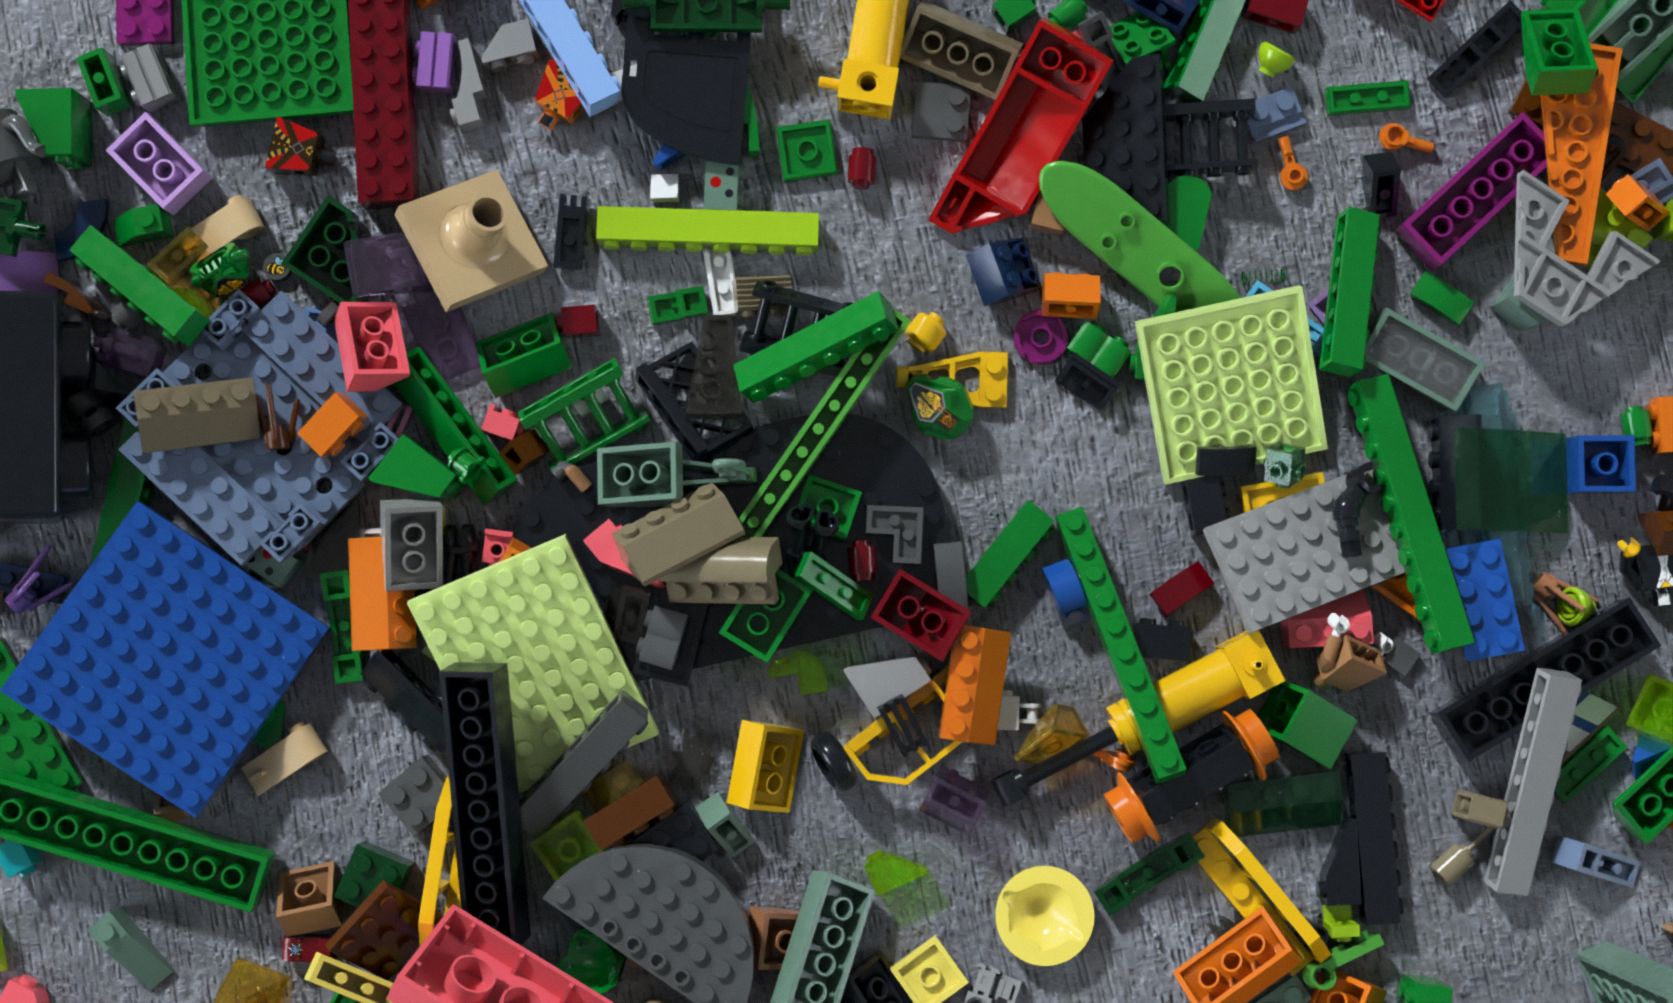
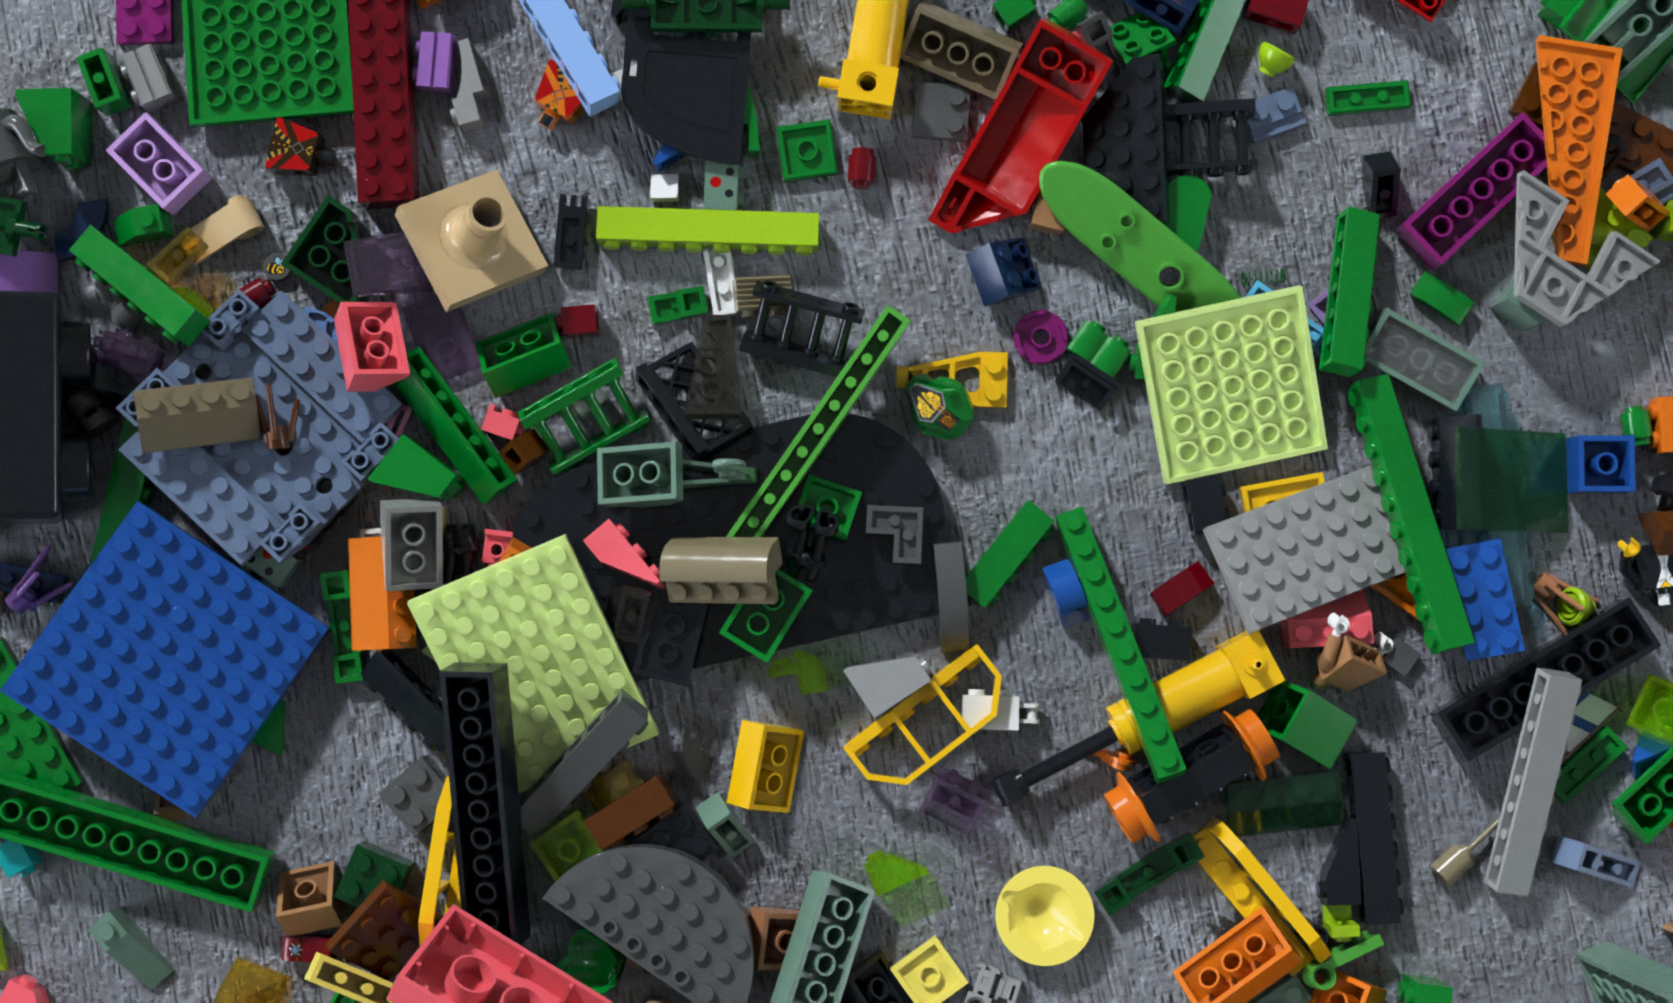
reddish brown slope [43,272,112,322] -> none
green helmet [190,242,251,298] -> none
tan door [241,721,328,796] -> none
orange brick [297,392,368,457] -> none
dark grey tile [316,300,340,327] -> none
green brick [448,447,486,484] -> none
light grey slope [481,19,540,72] -> none
medium nougat arm [552,461,592,492] -> none
dark tan slope [612,483,745,587] -> none
dark grey brick [635,606,689,670] -> none
green brick [733,291,899,403] -> none
green plate [794,551,874,620] -> none
black wheel [811,732,857,792] -> none
dark red brick [847,540,878,582] -> none
dark red slope [870,569,972,662] -> none
black tile [877,694,929,757] -> none
yellow head [905,312,946,354] -> none
orange slope [939,625,1011,745] -> none
clear yellow slope [1014,704,1089,764] -> none
orange brick [1042,272,1101,319] -> none
black slope [1195,444,1257,476] -> none
clear green brick [1263,442,1306,488] -> none
orange plate [1278,136,1308,191] -> none
black piece [1332,462,1382,558] -> none
orange plate [1379,123,1434,154] -> none
black slope [1427,0,1522,98] -> none
dark tan brick [1451,789,1509,829] -> none
green slope [1521,9,1598,96] -> none

